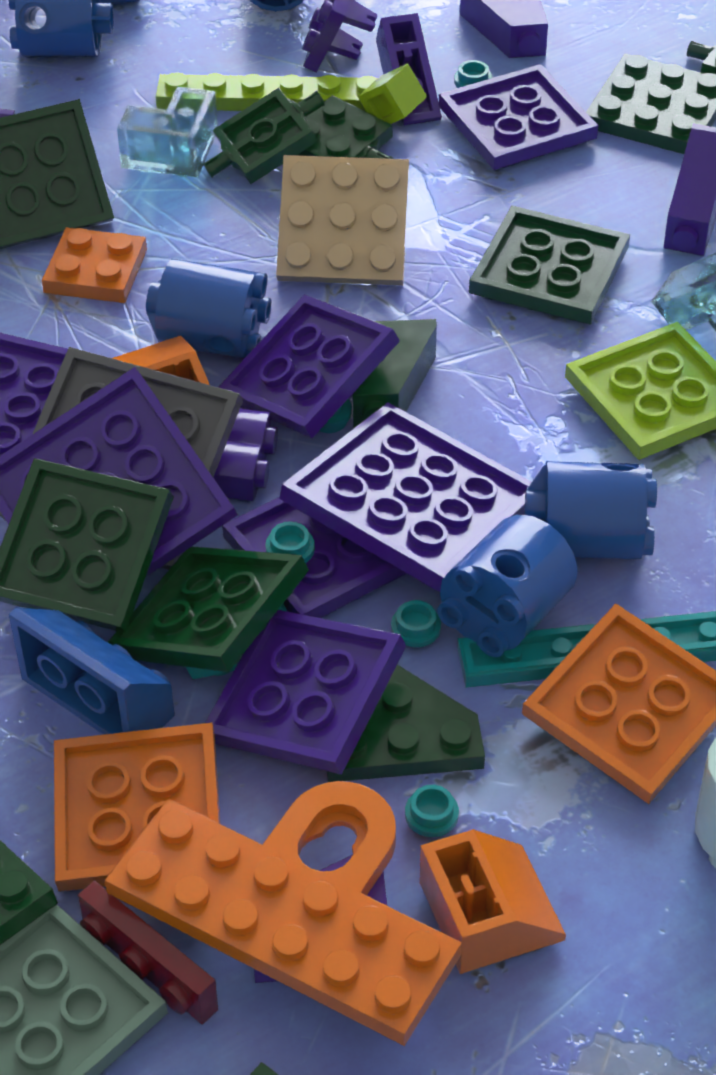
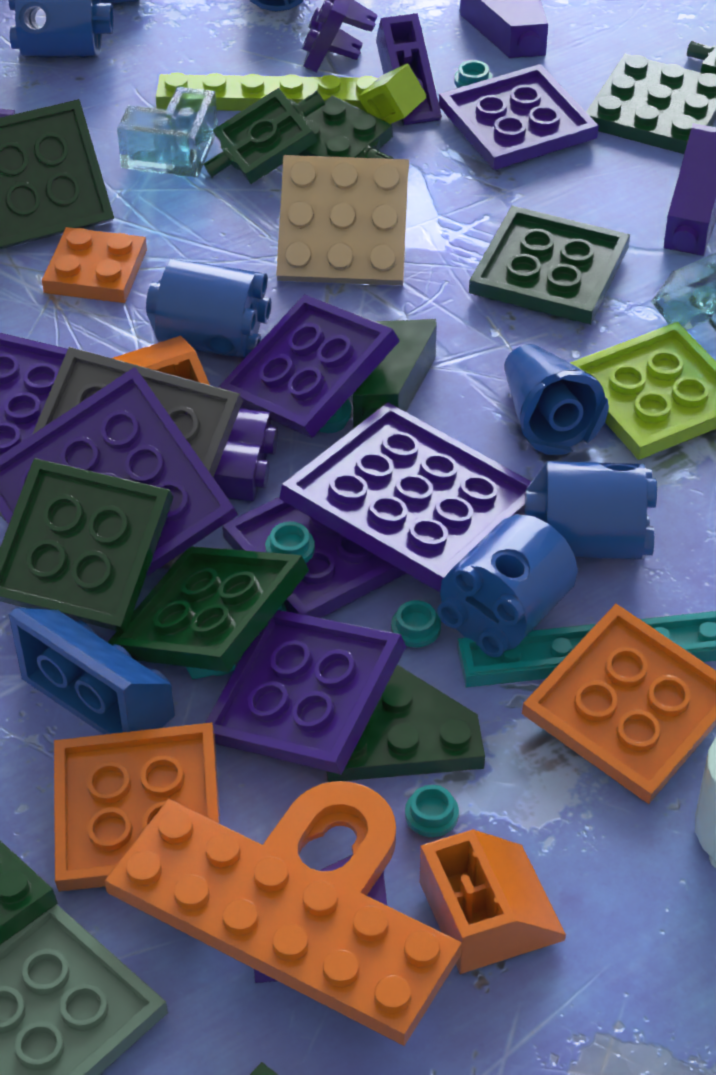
dark red plate [78,880,218,1025] -> none
none -> blue cone [504,344,609,455]

